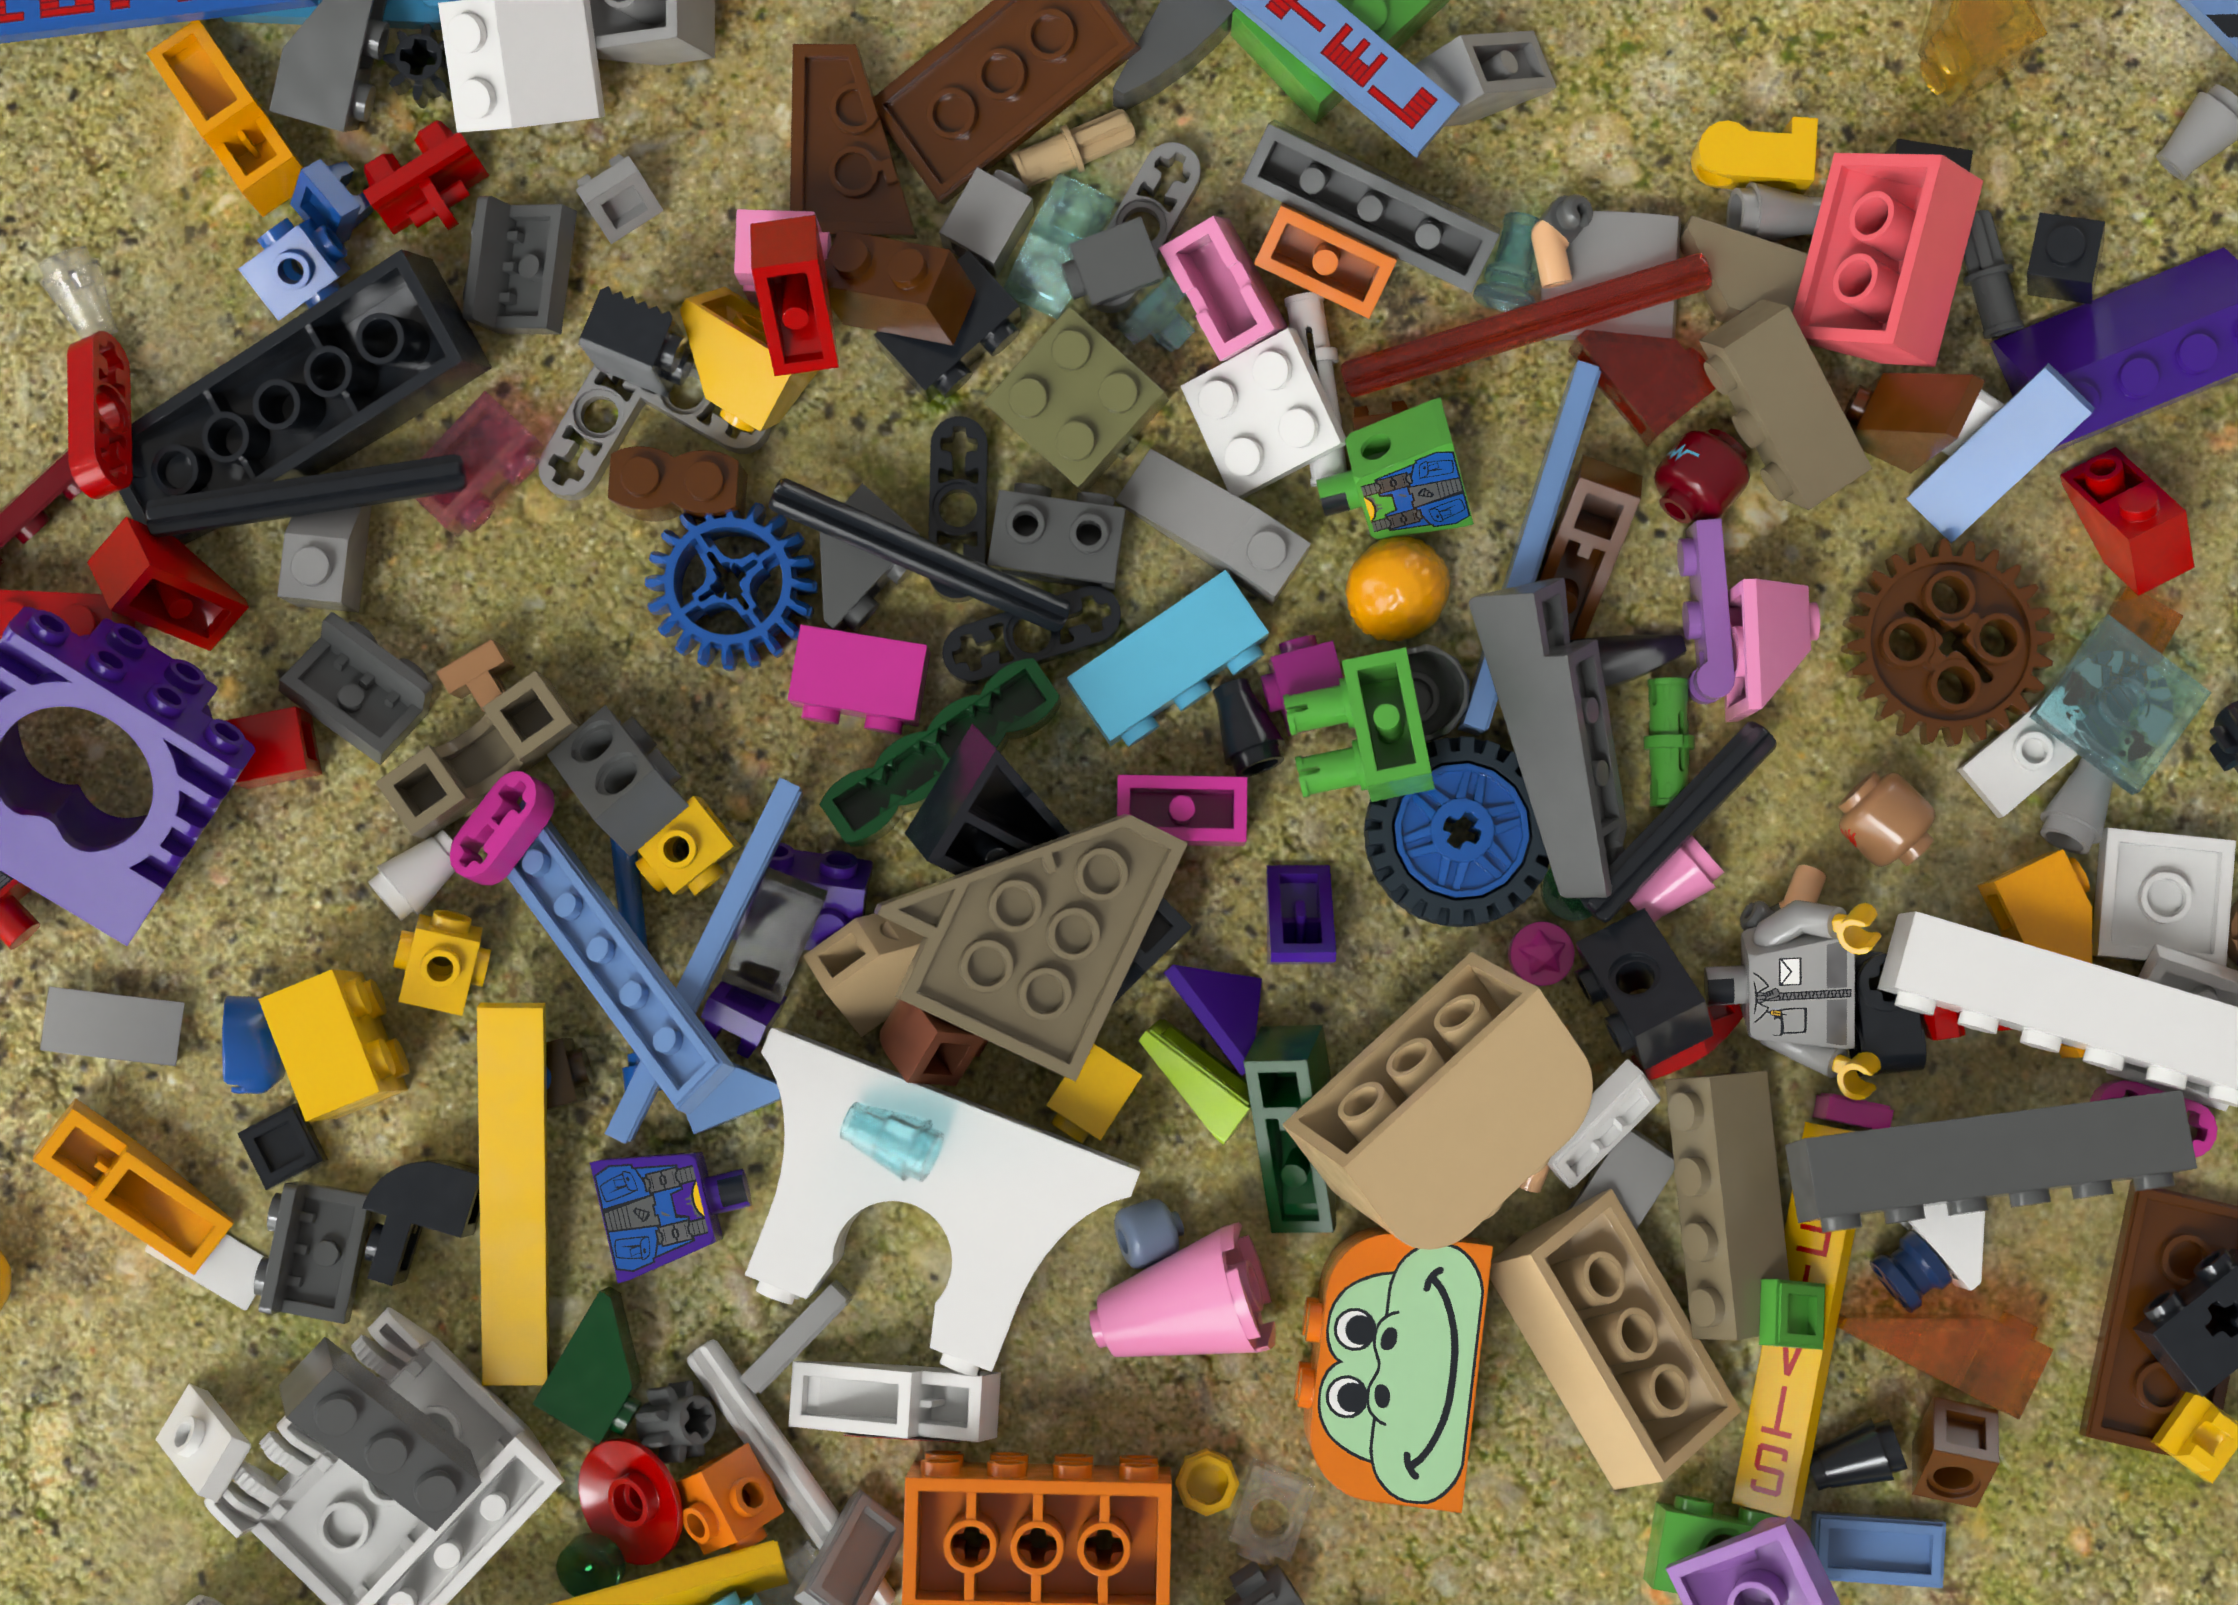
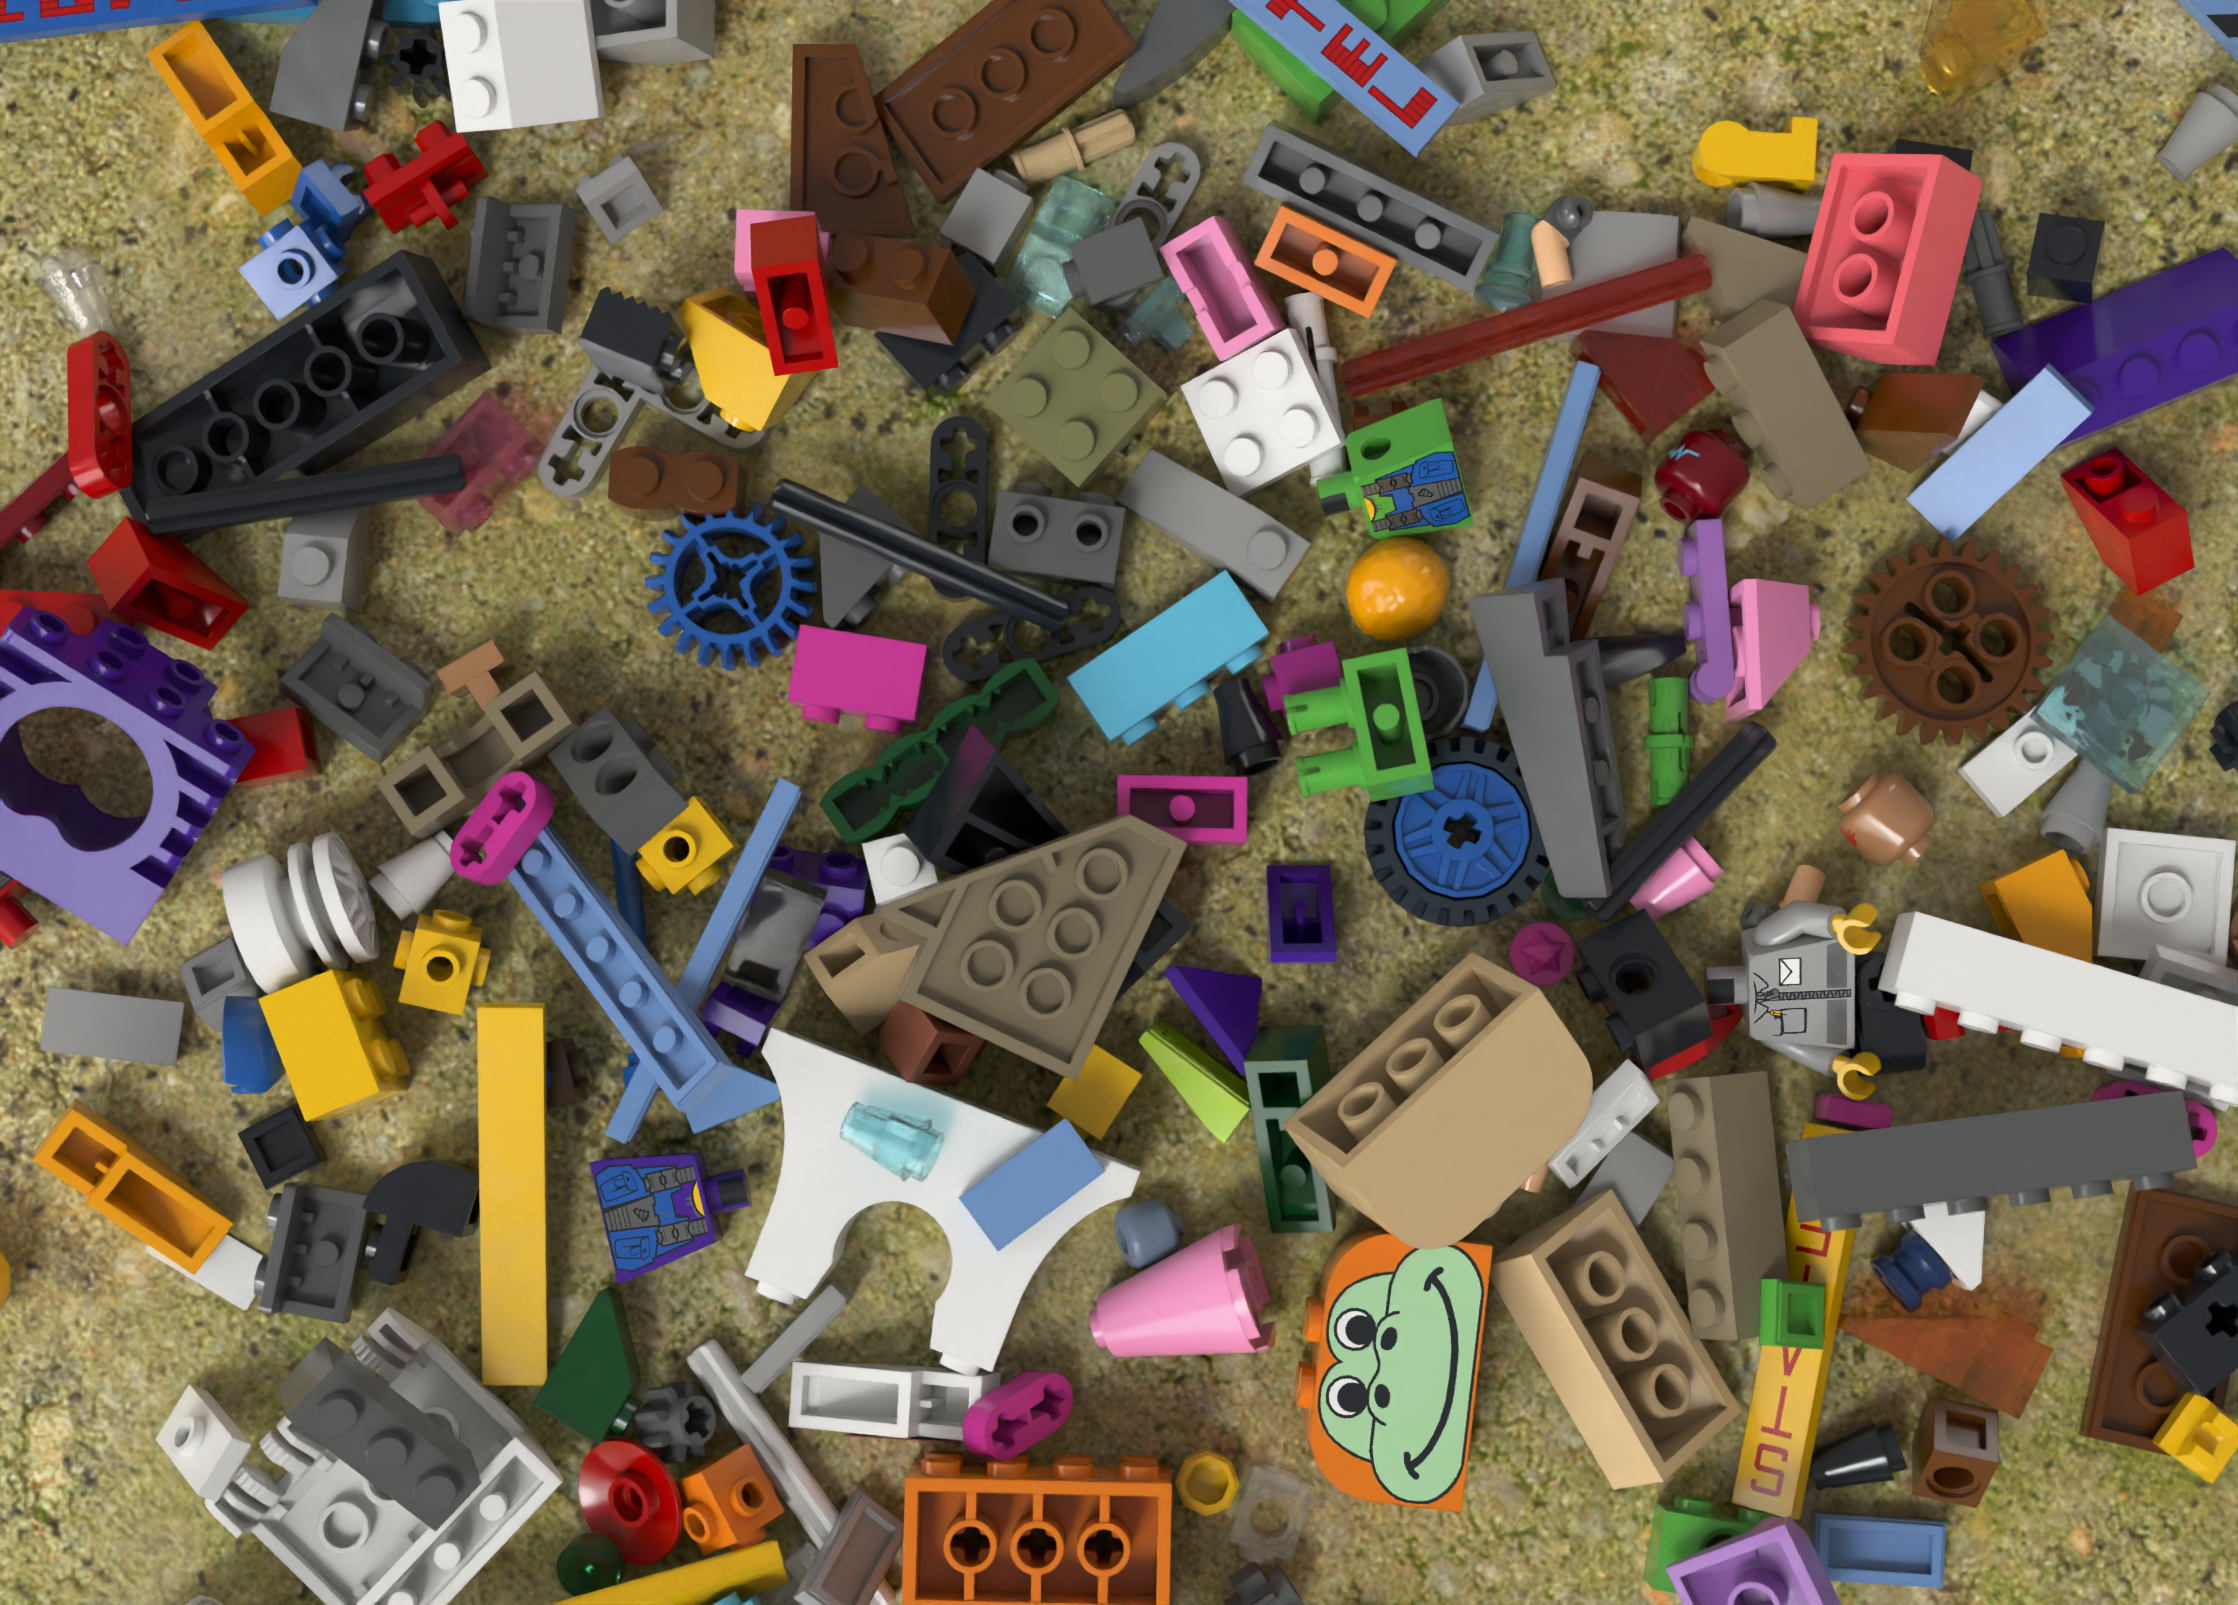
none -> light grey slope [179,935,269,1032]
none -> white wheel [222,832,380,994]
none -> white brick [862,833,941,904]
none -> medium blue tile [958,1117,1106,1251]
none -> dark pink beam [962,1369,1073,1461]

